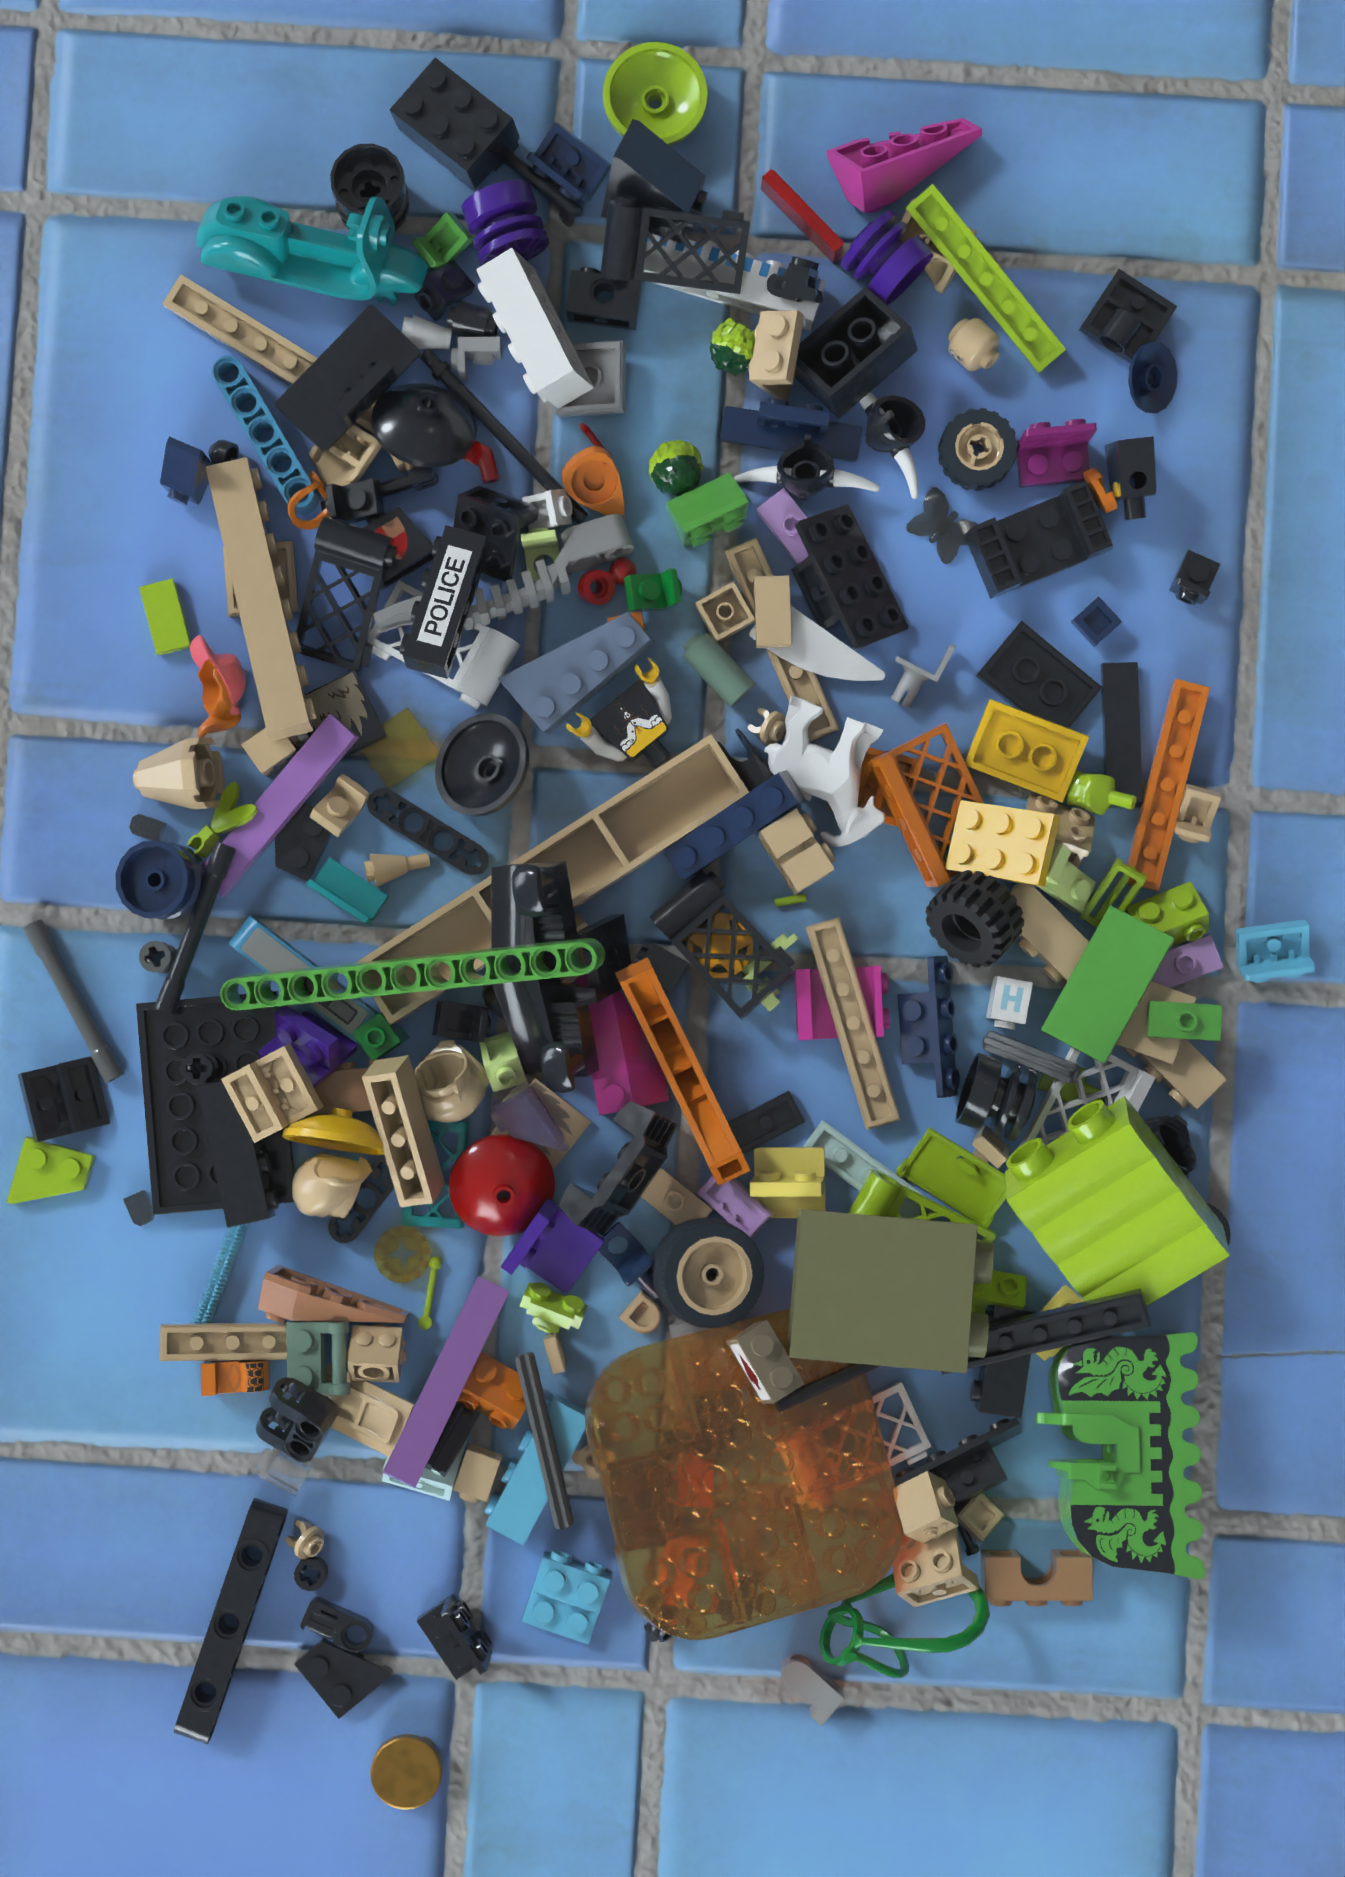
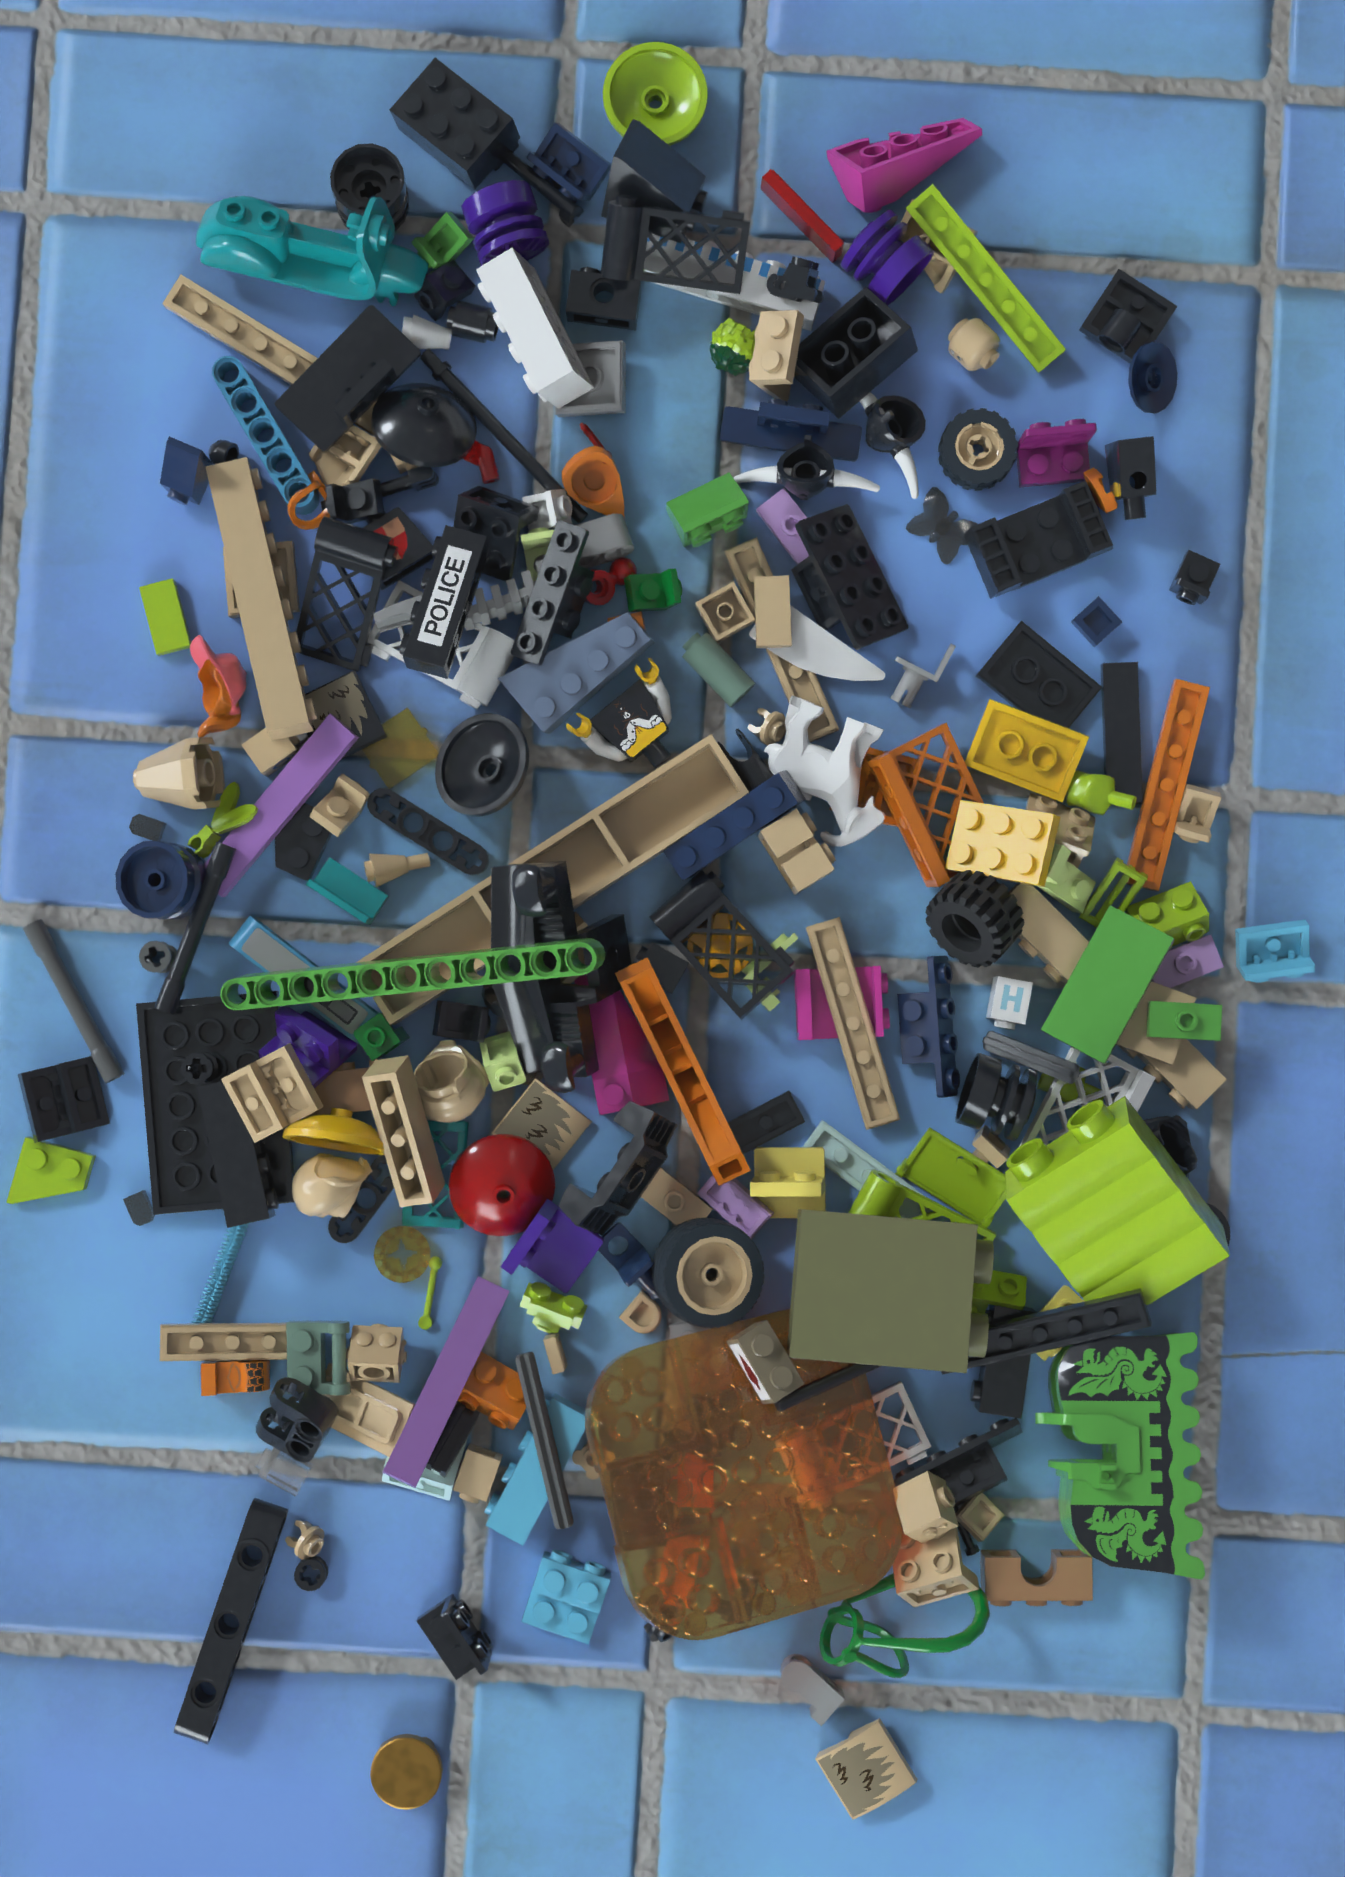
nougat wedge [258,1265,410,1323] -> none
black wing [294,1638,393,1719] -> none
black piece [300,1596,374,1652] -> none
light grey bracket [451,337,502,380] -> none
clear purple slope [490,1079,570,1152] -> none
dark green piece [649,440,704,497] -> none
lime piece [774,893,807,907] -> none
none -> black bracket [511,520,595,665]
none -> slope [815,1718,918,1820]

